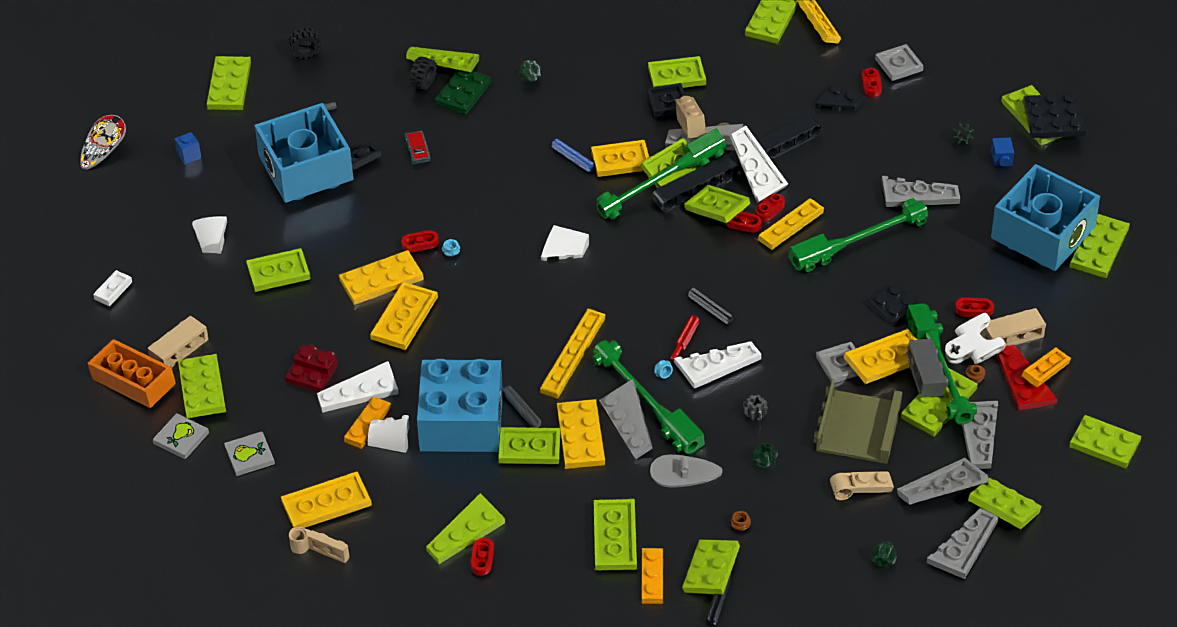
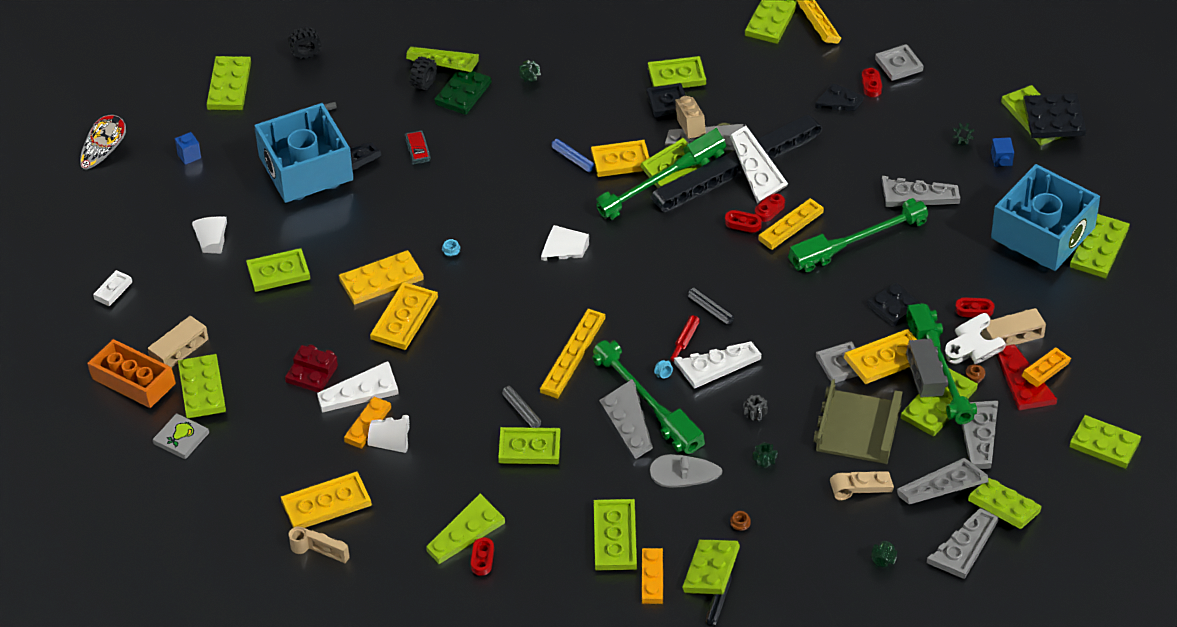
light grey tile [224,432,275,476] -> none
red plate [401,230,439,252] -> none
dark azure brick [417,359,503,452] -> none
yellow plate [557,399,605,469] -> none
lime plate [684,185,750,223] -> none

